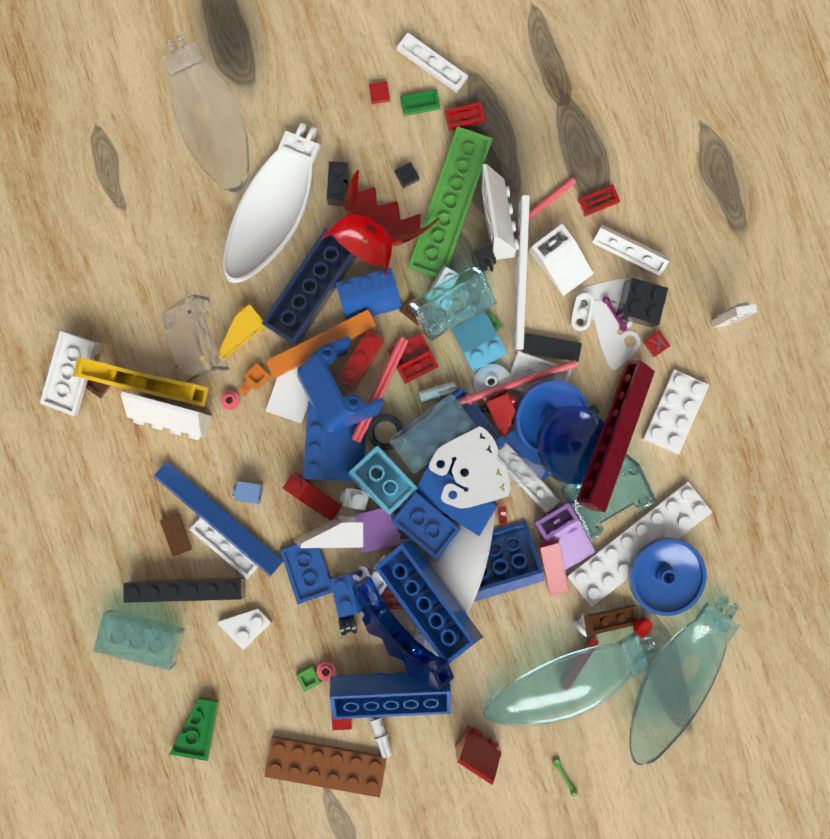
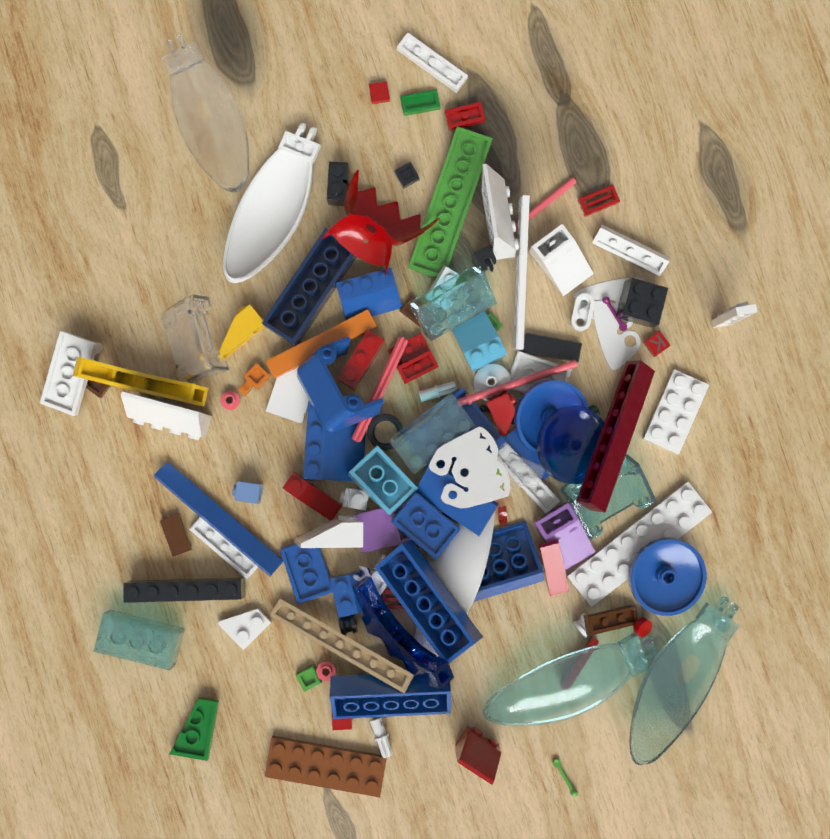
none -> tan plate [270,599,414,693]

